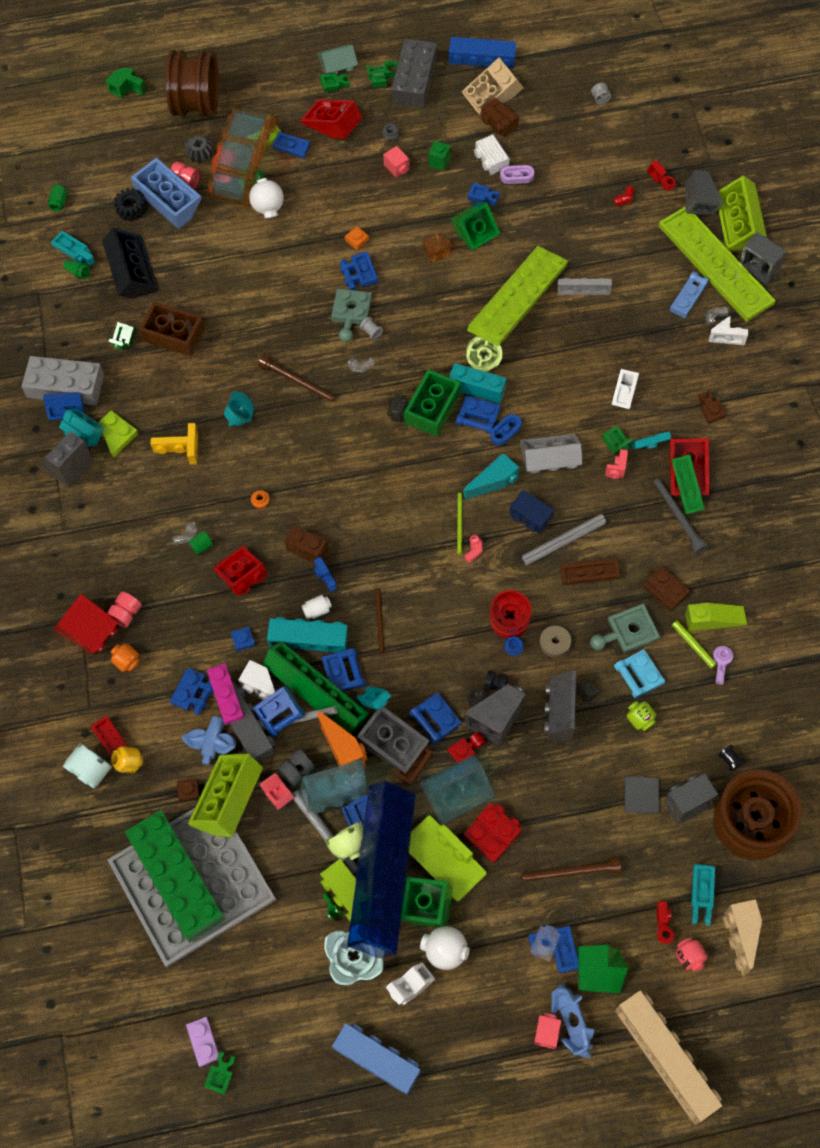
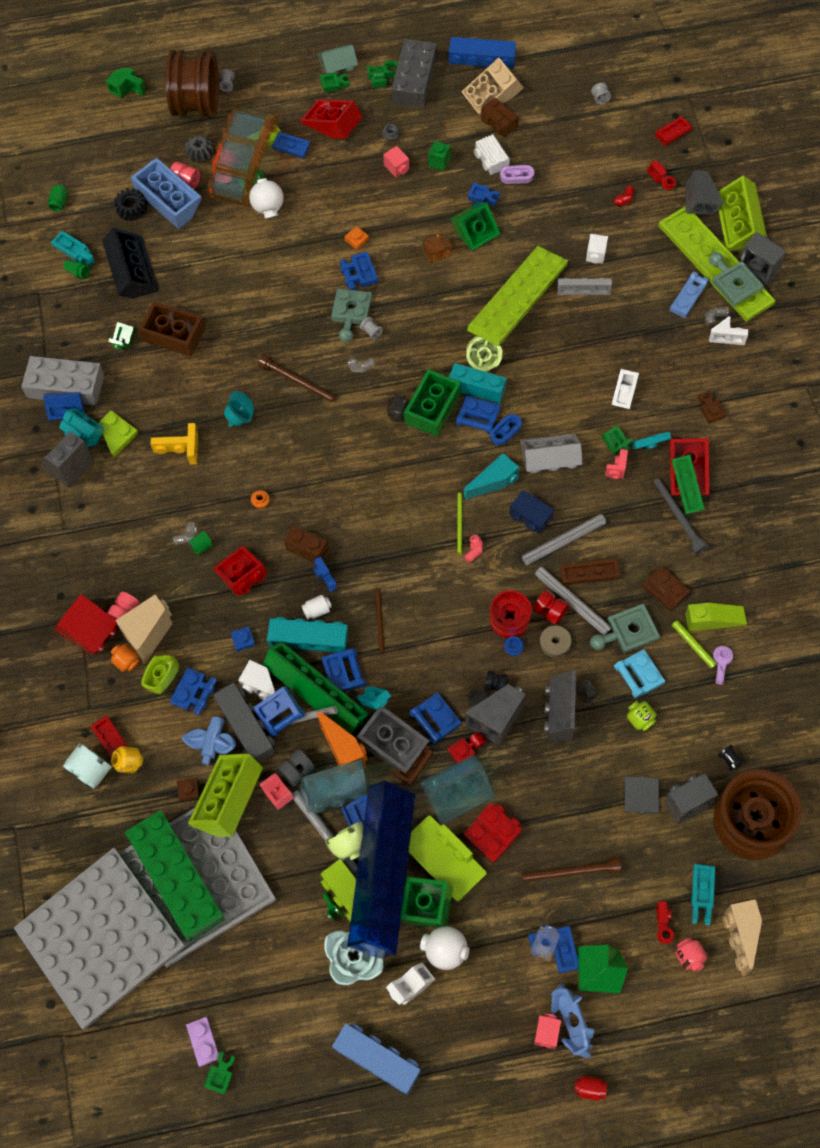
dark pink plate [207,663,244,725] -> none
tan brick [615,990,722,1125] -> none
none -> light grey plate [14,848,186,1030]
none -> tan slope [115,595,172,664]
none -> lime piece [141,655,179,694]
none -> light grey bush [219,69,235,92]
none -> red wheel [533,590,569,625]
none -> light grey axle [535,567,611,635]
none -> red brick [574,1075,607,1101]
none -> white brick [586,234,608,264]
none -> red plate [655,116,692,147]
none -> sand green plate [709,252,764,307]

